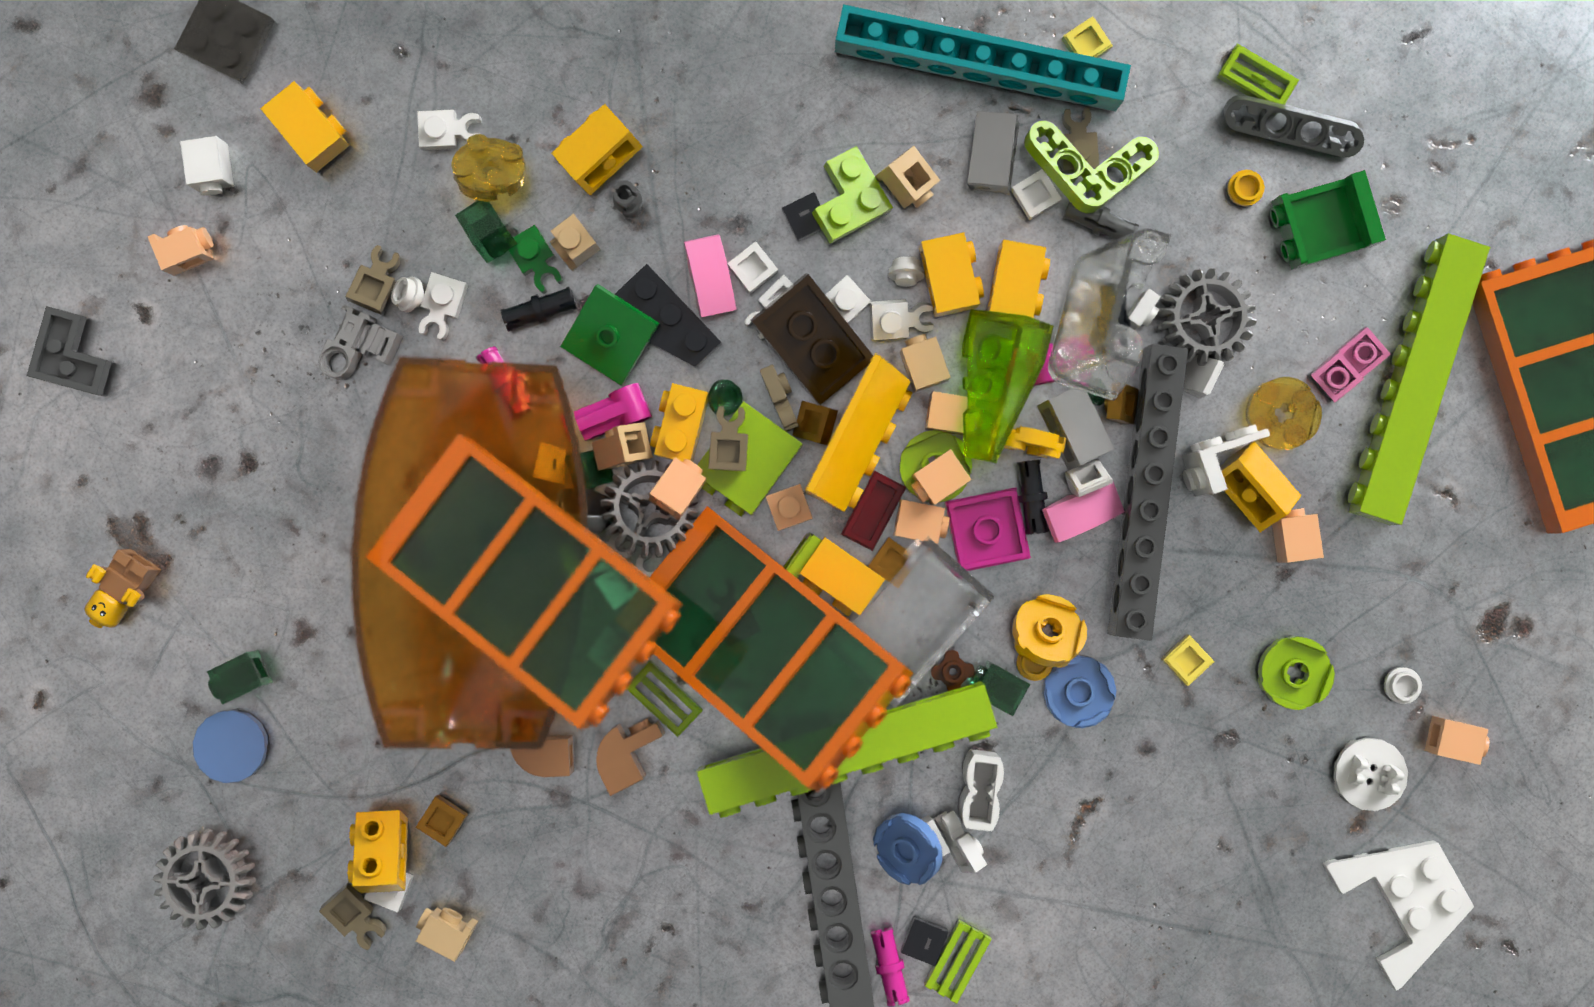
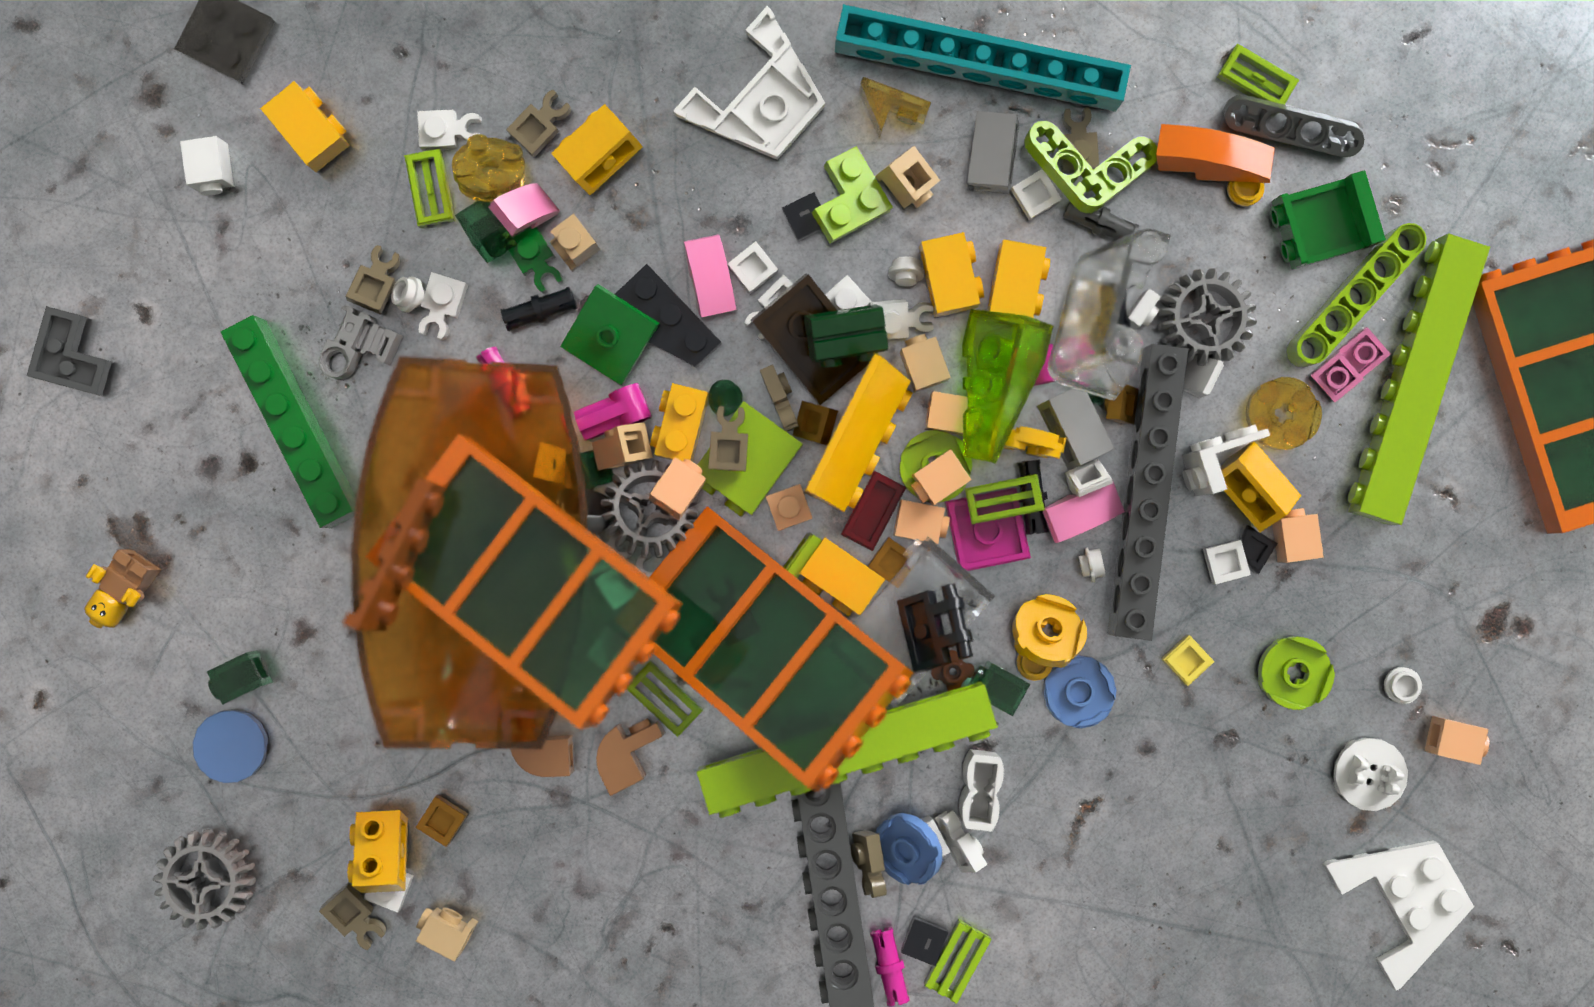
light nougat brick [147,225,214,276] -> none
dark grey pin [612,180,643,218] -> none
light yellow tile [1061,16,1113,58] -> none
none -> green brick [220,315,364,528]
none -> dark orange wing [342,478,445,631]
none -> lime tile [404,148,455,228]
none -> bright pink slope [488,183,560,236]
none -> dark tan plate [506,90,572,157]
none -> white wing [673,6,825,160]
none -> dark green brick [804,304,888,367]
none -> dark tan plate [851,830,887,898]
none -> clear yellow slope [859,77,931,138]
none -> black plate [897,583,973,672]
none -> lime tile [965,474,1045,524]
none -> white plate [1078,547,1106,582]
none -> orange slope [1156,124,1275,183]
none -> white plate [1203,540,1251,584]
none -> black tile [1239,524,1278,574]
none -> lime beam [1286,223,1427,368]

